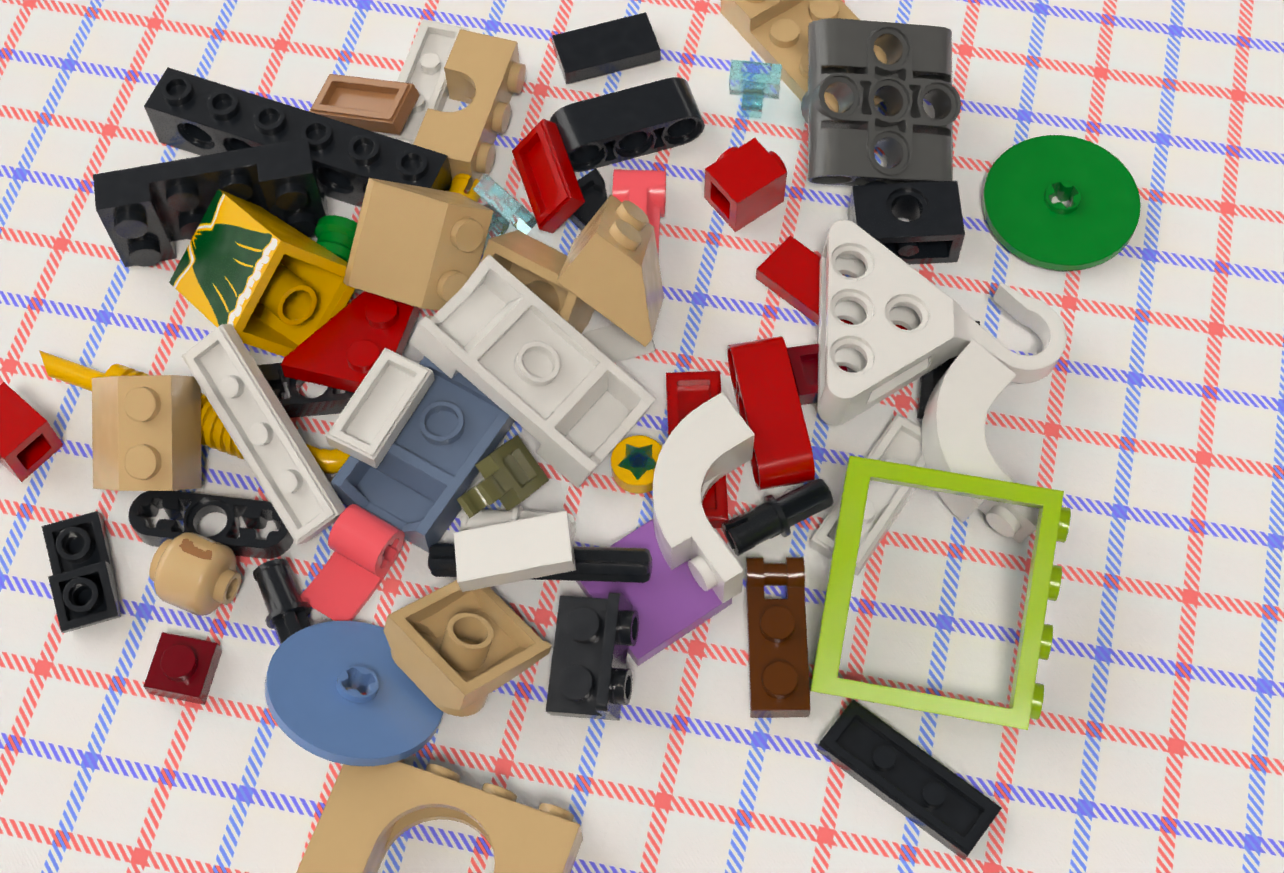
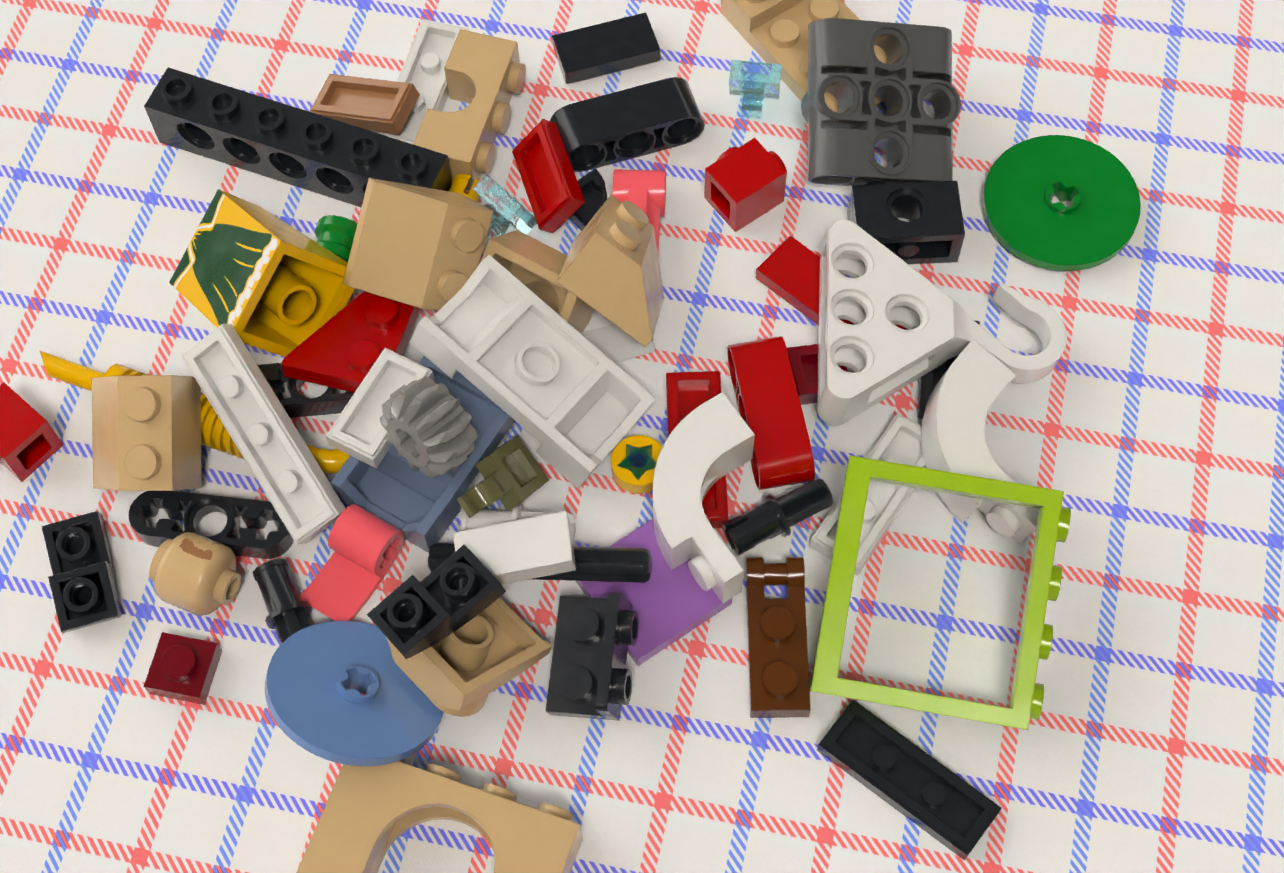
black piece [93,138,328,267] -> none
none -> black slope [367,544,506,659]
none -> light grey gear [380,376,478,478]

